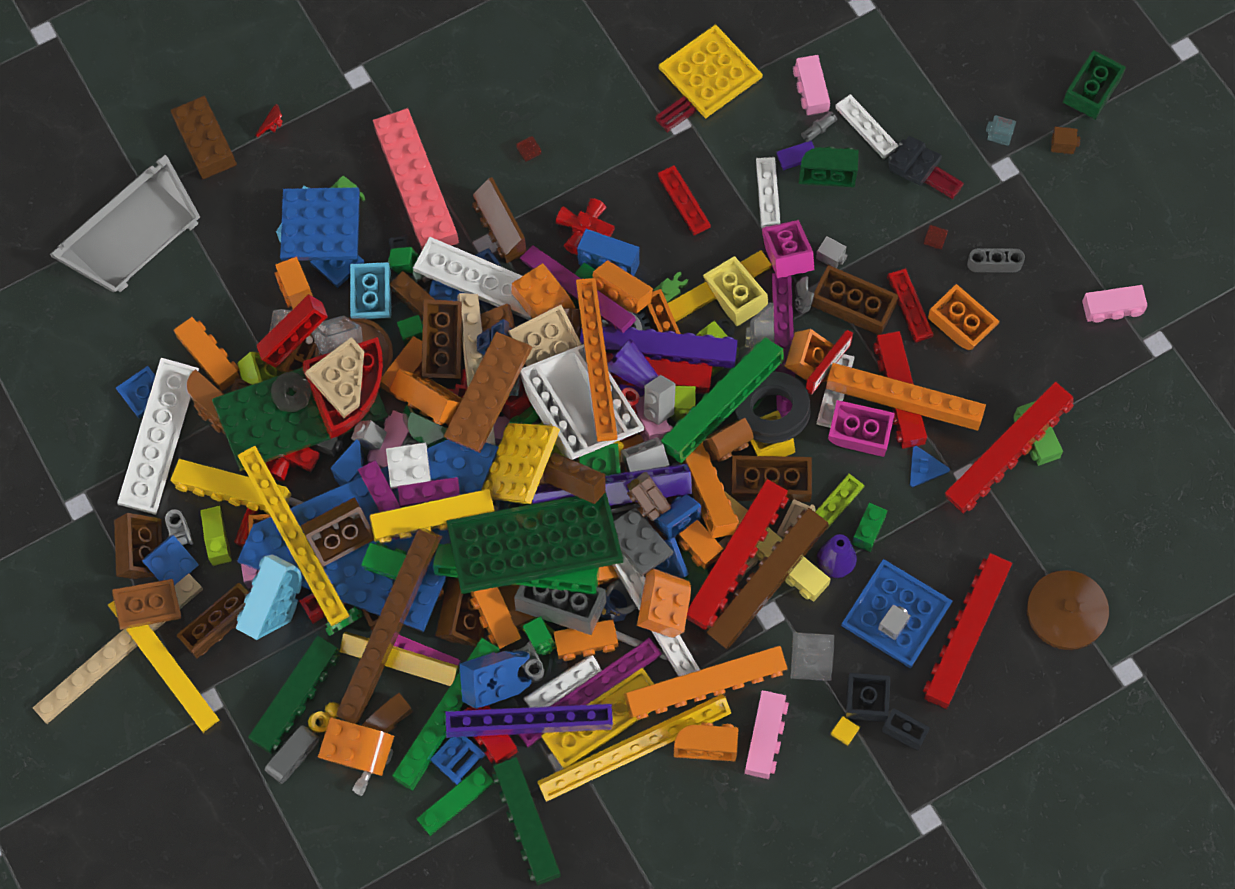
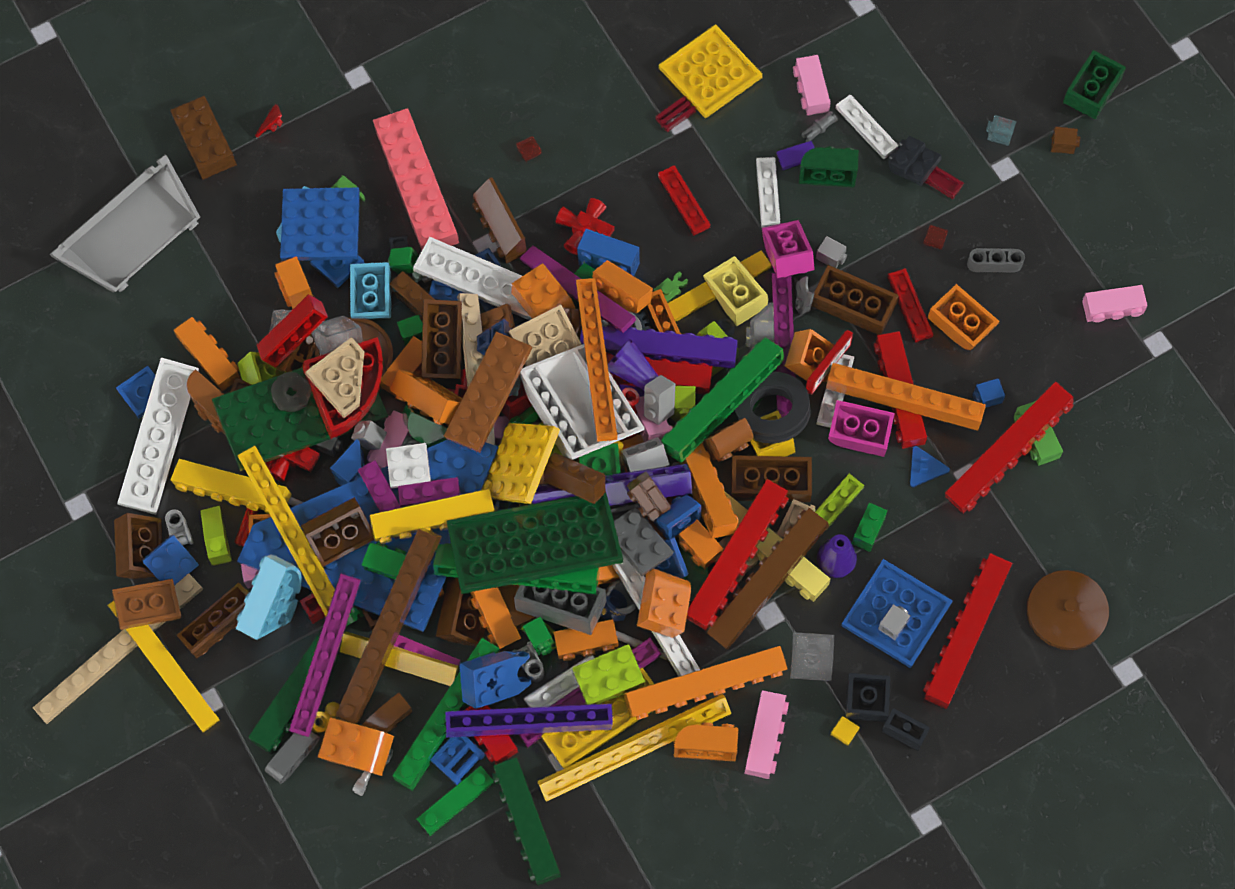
none -> magenta tile [289,574,361,737]
none -> lime brick [572,644,645,705]
none -> blue brick [973,379,1005,408]

